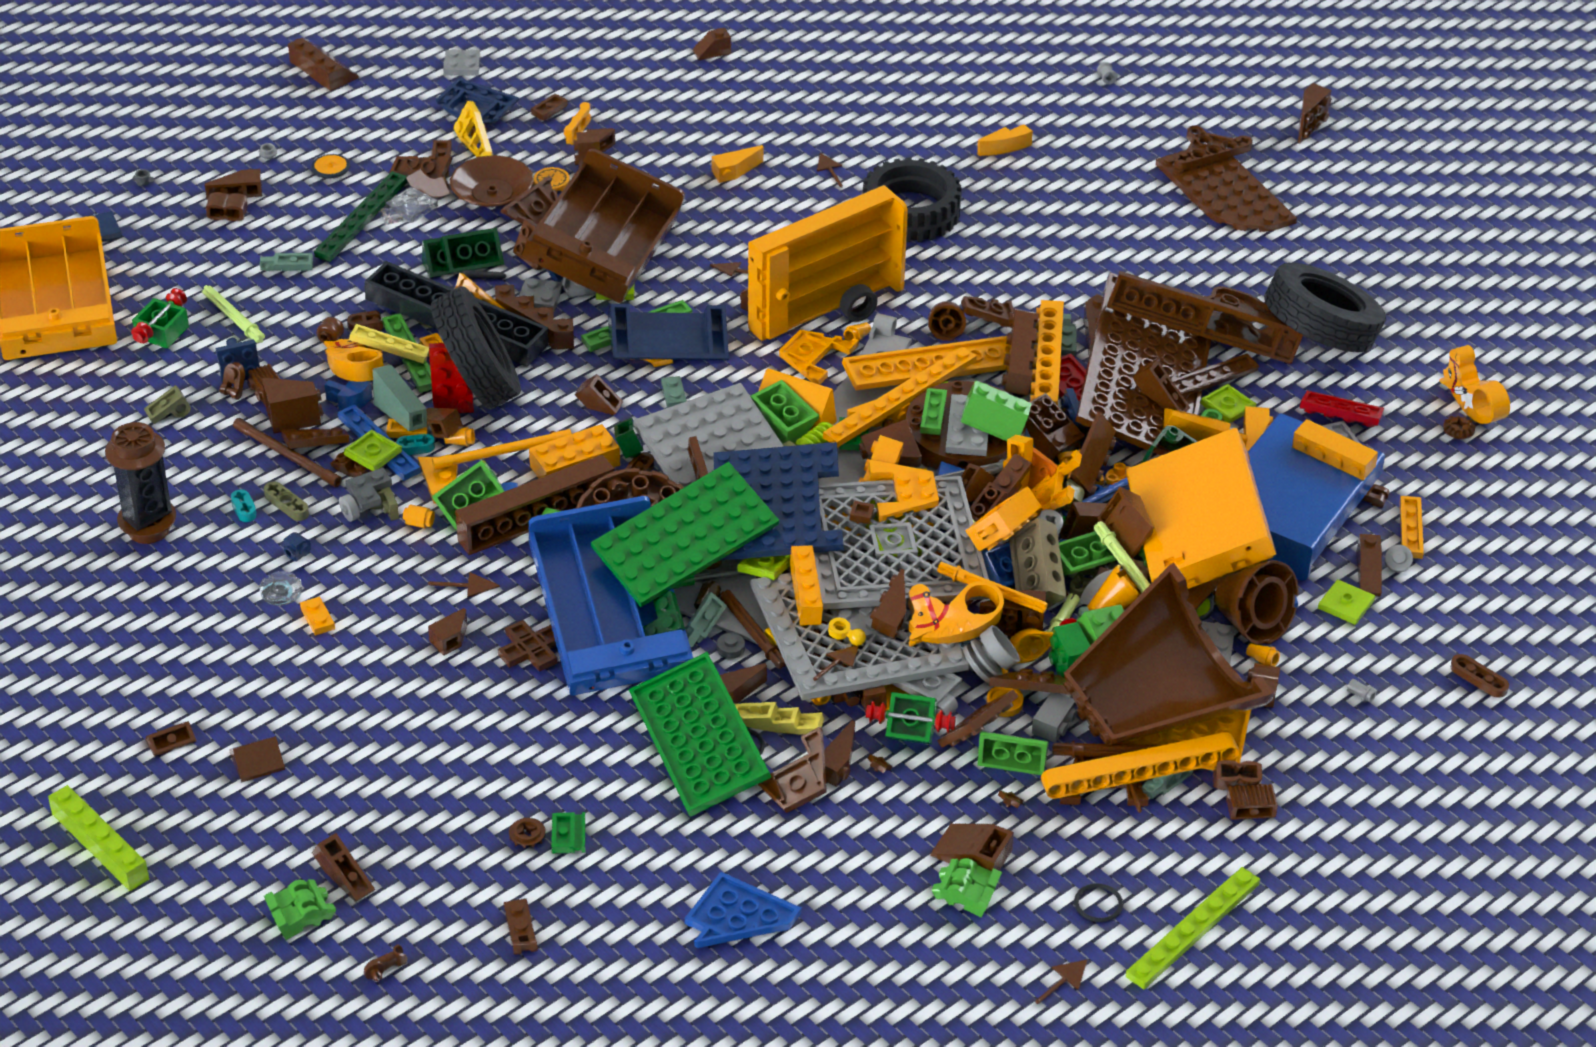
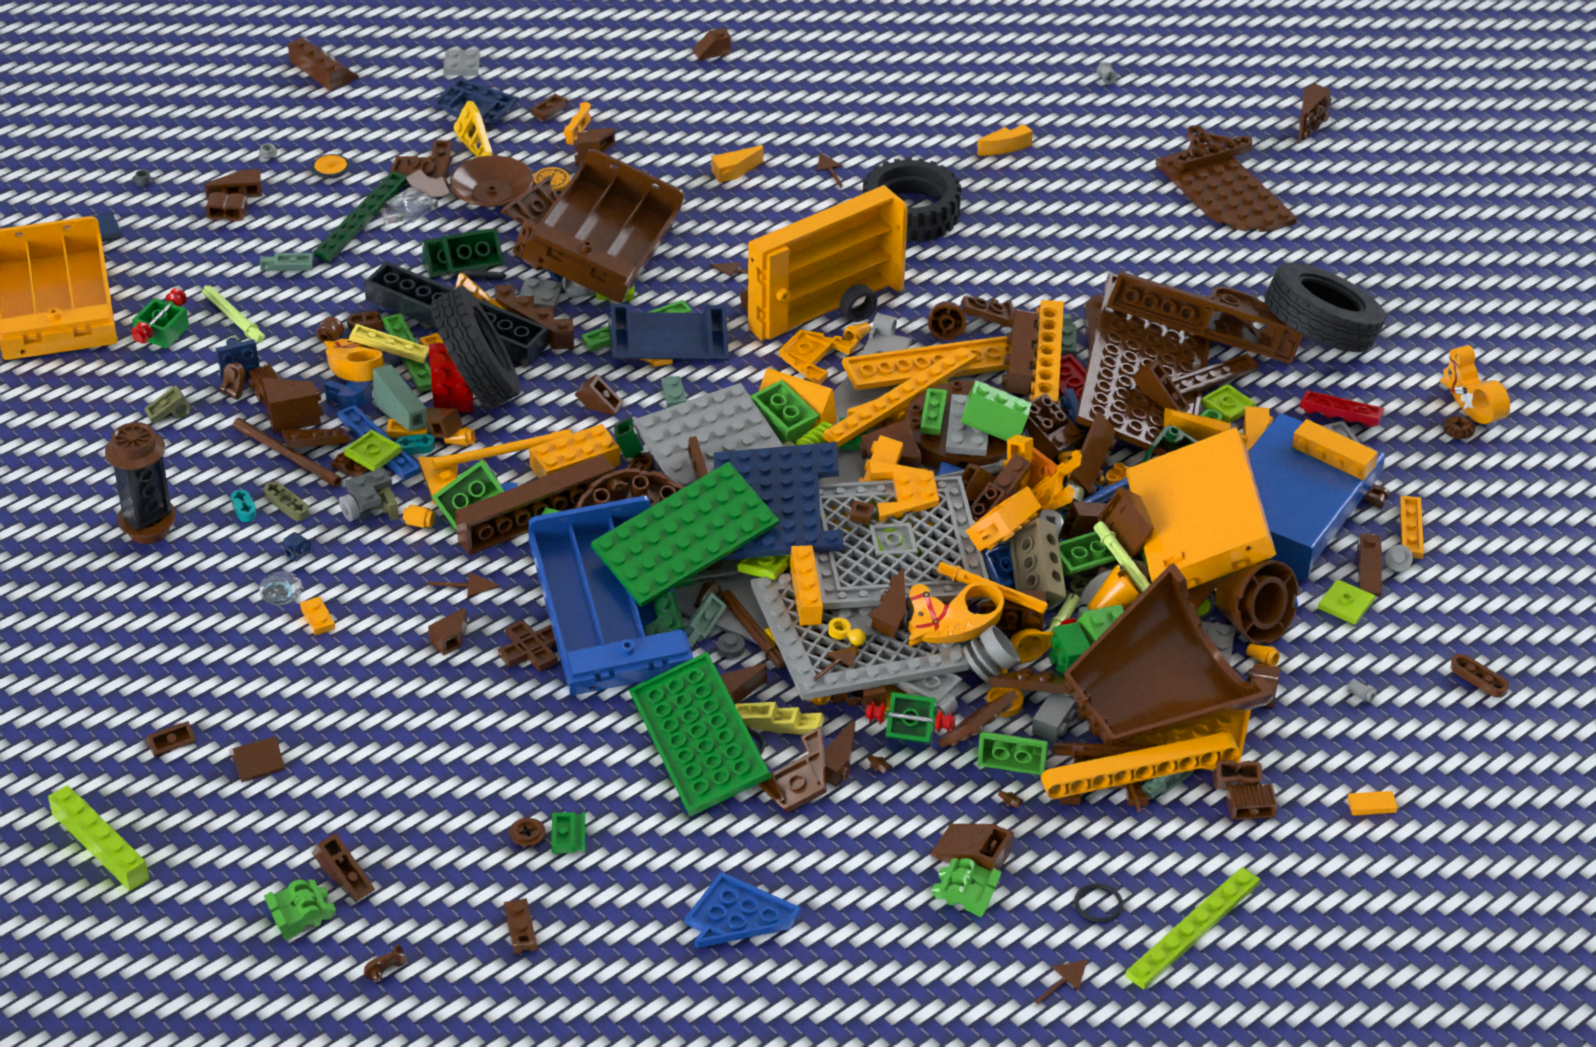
none -> light orange tile [1347,791,1398,816]

